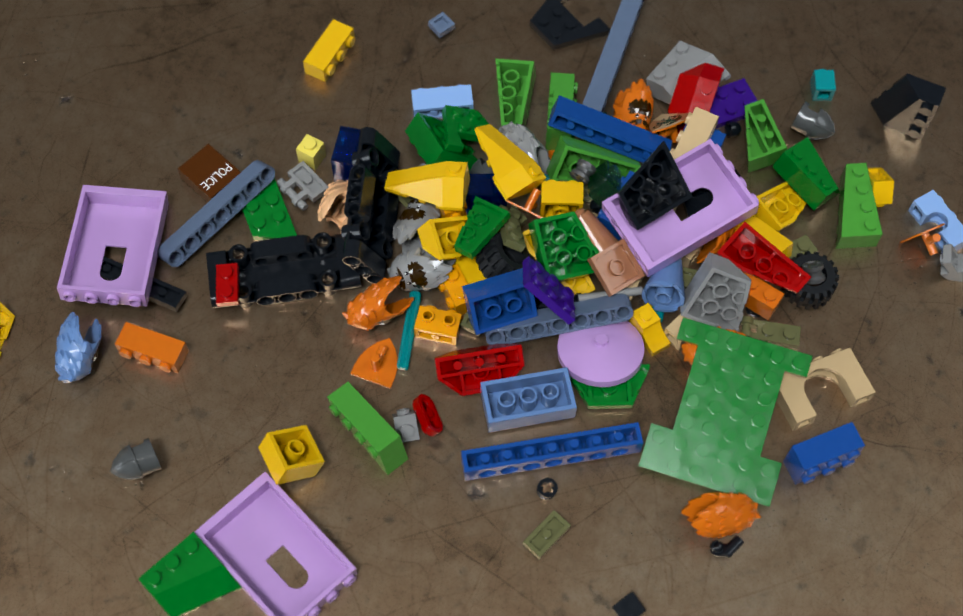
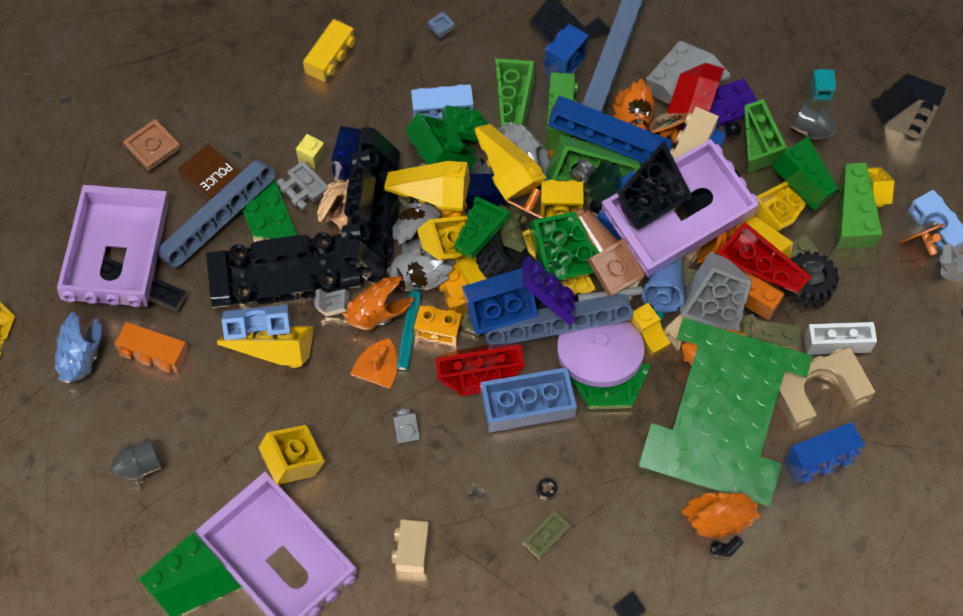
red plate [216,263,239,307] -> none
bright green wedge [327,382,408,475] -> none
red plate [413,394,443,437] -> none
blue brick [461,422,643,481] -> none
none -> nougat plate [123,119,181,171]
none -> yellow wedge [217,326,314,368]
none -> light blue arch [222,304,291,340]
none -> light grey bracket [314,289,349,316]
none -> tan brick [392,520,429,573]
none -> blue brick [544,24,589,76]
none -> white brick [804,322,877,355]

